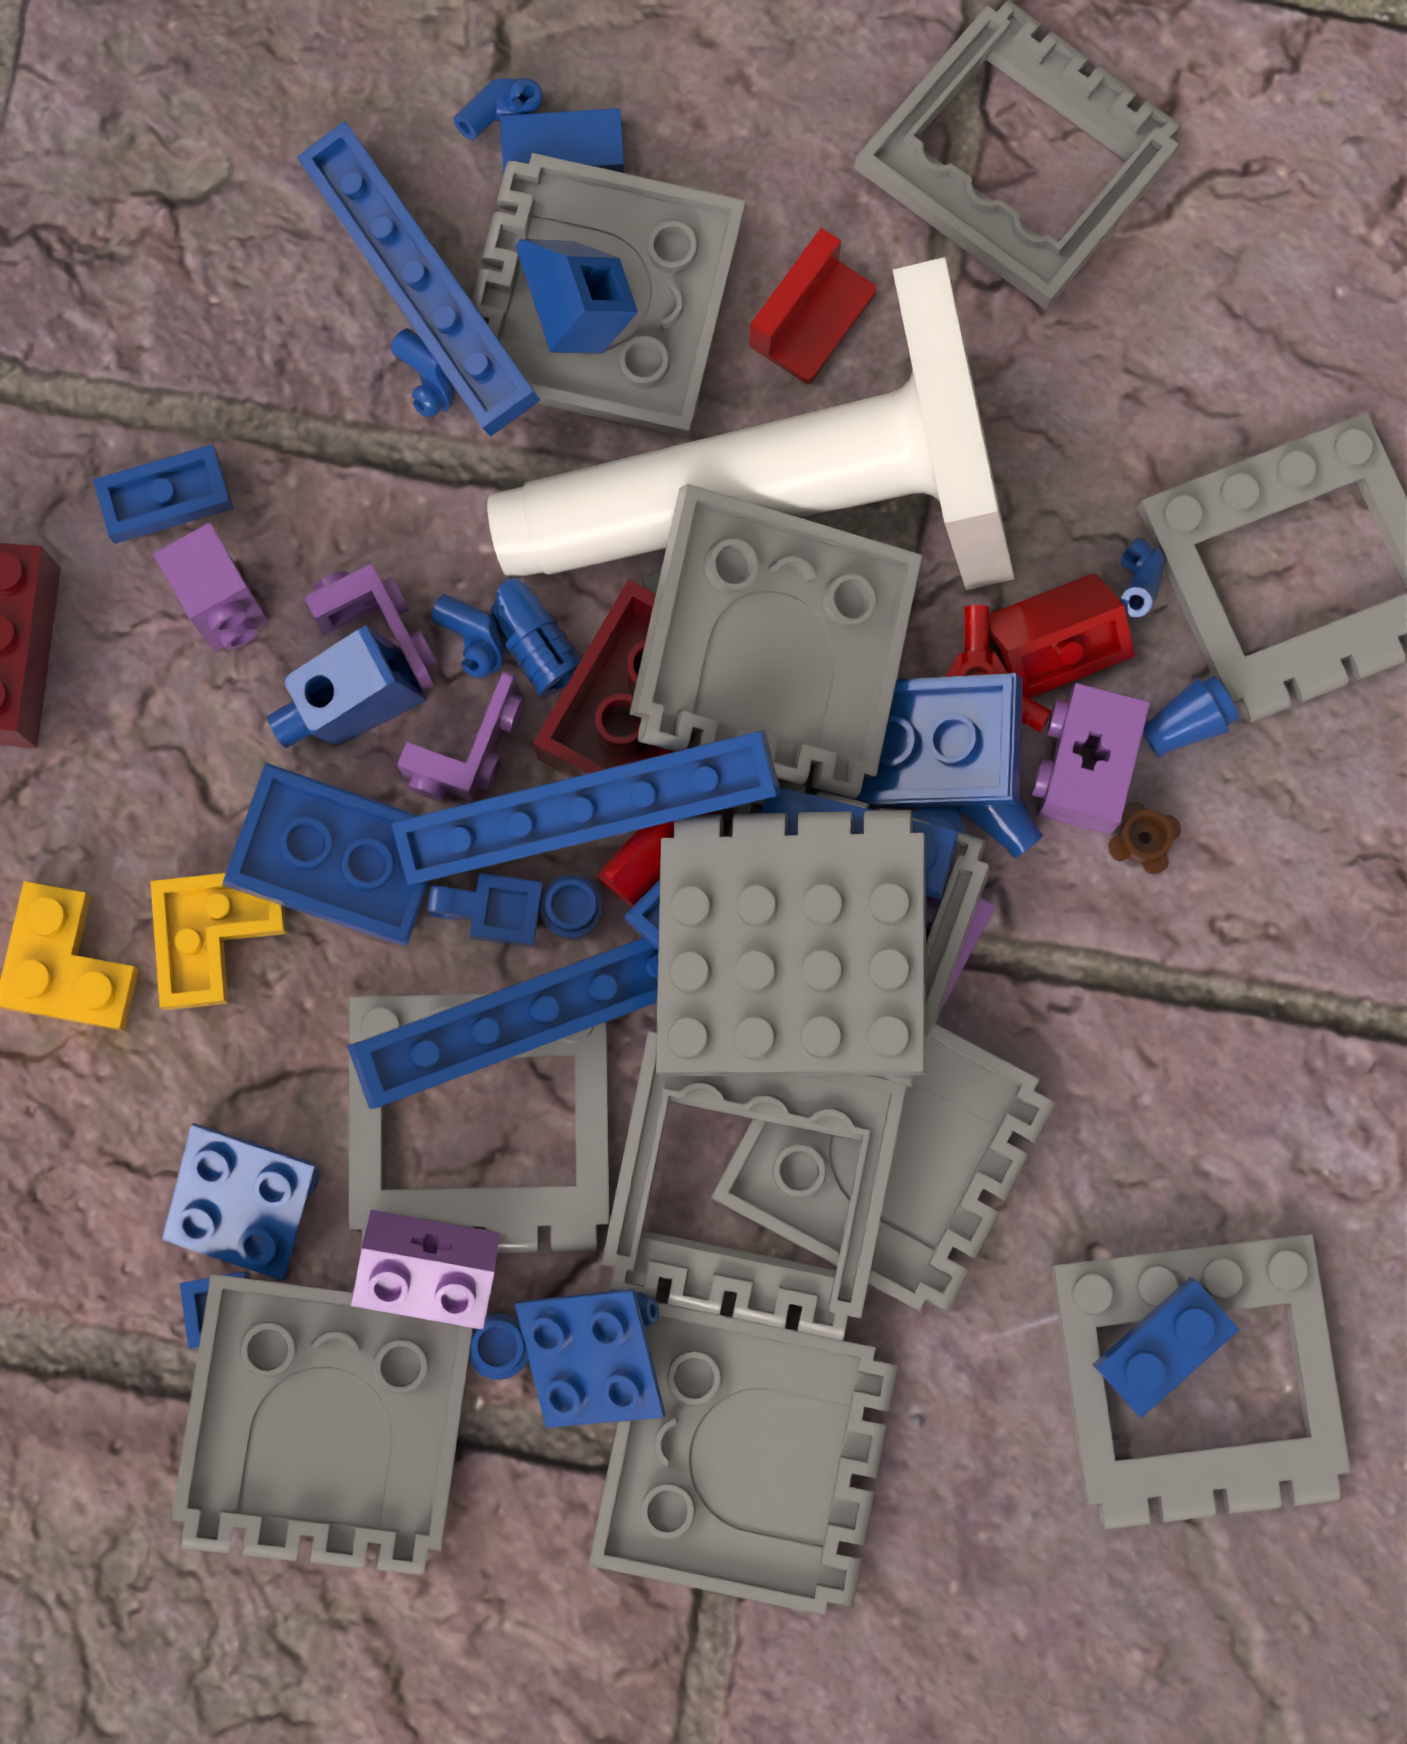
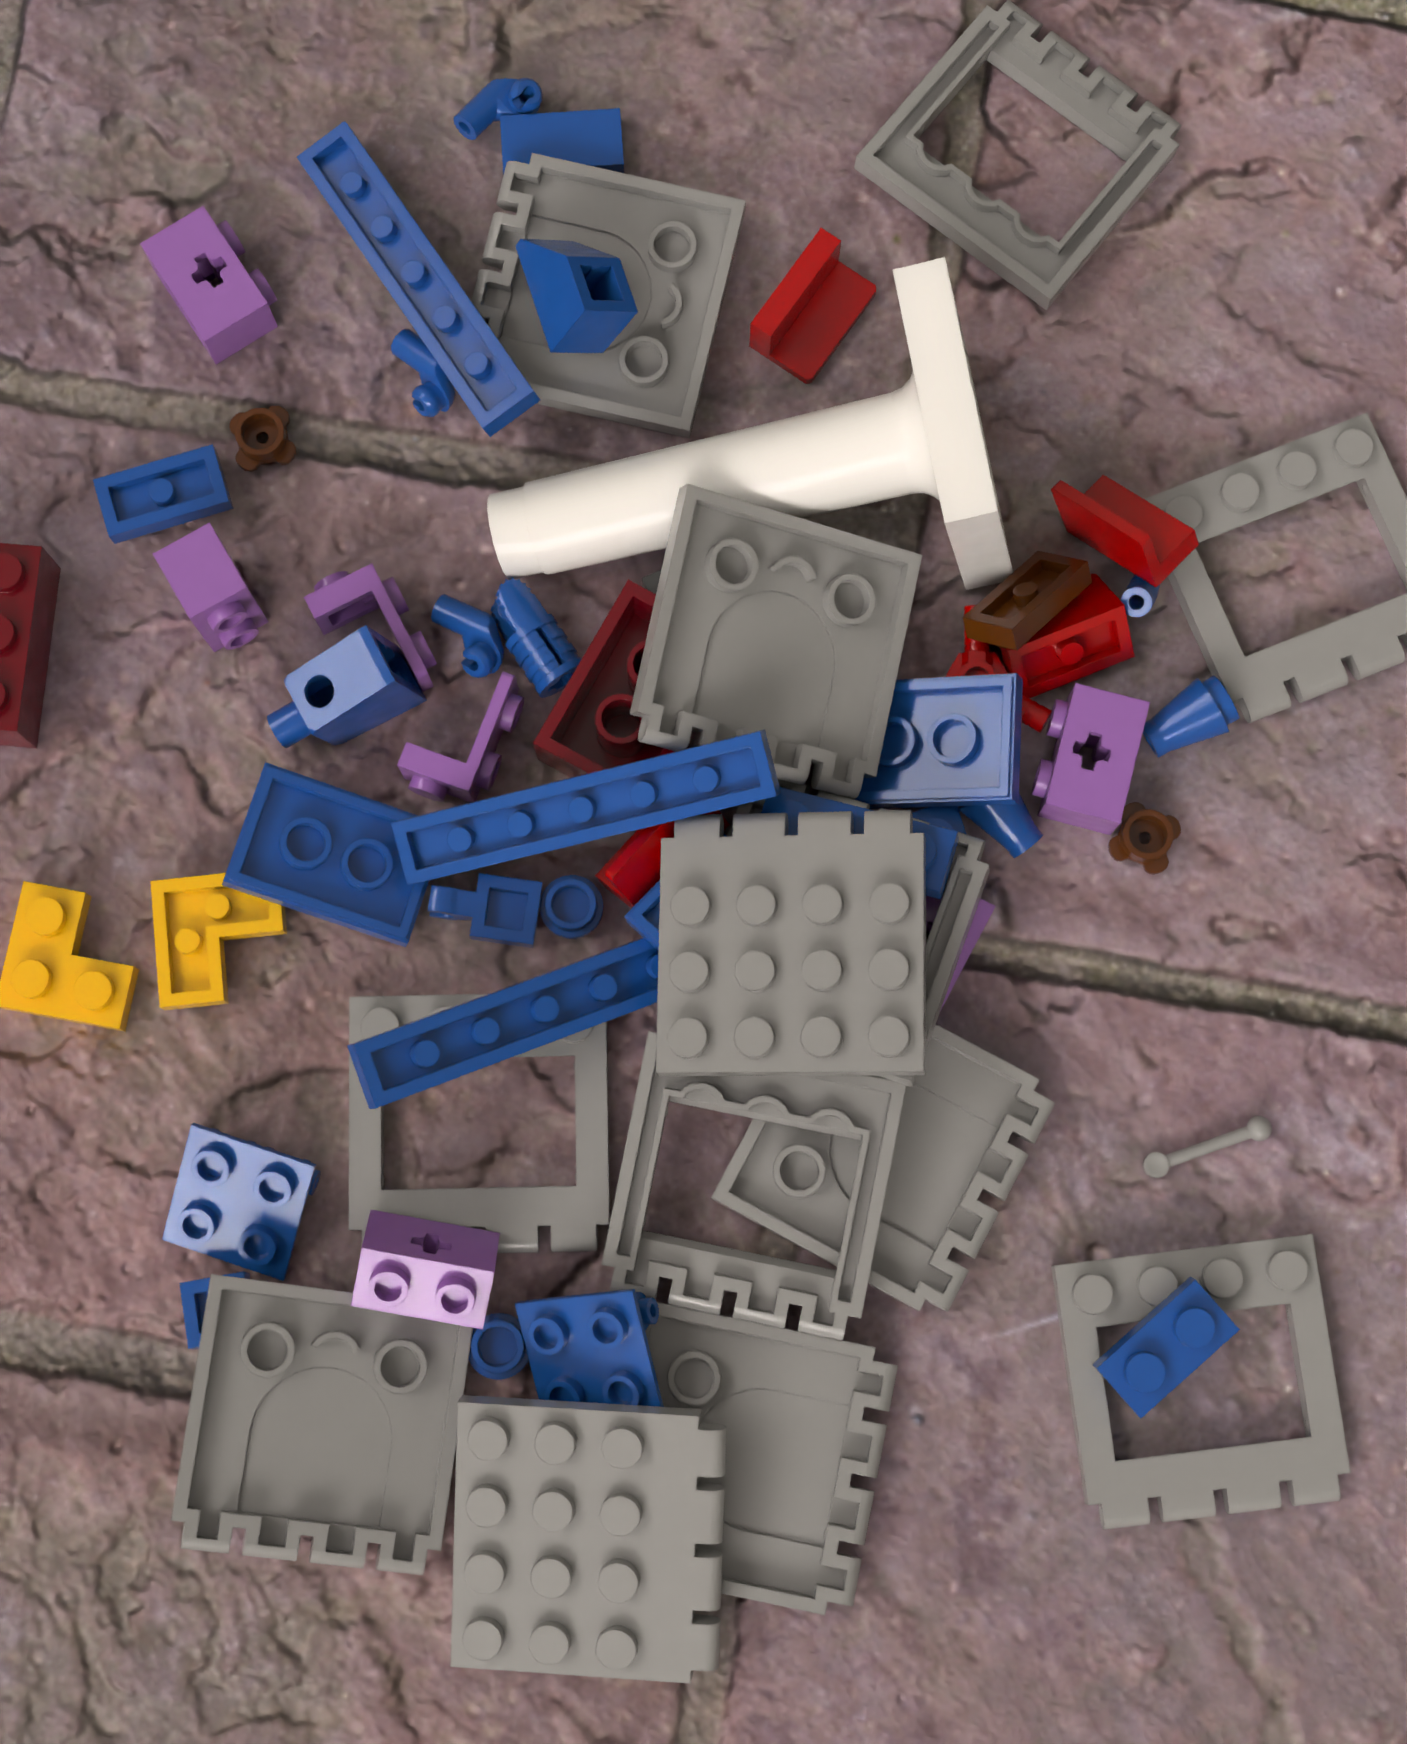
none -> medium lavender brick [140,206,278,364]
none -> reddish brown plate [229,406,297,472]
none -> light grey hinge [450,1395,727,1684]
none -> reddish brown plate [962,551,1092,650]
none -> red panel [1051,474,1199,588]
none -> light grey hinge [1142,1116,1272,1178]

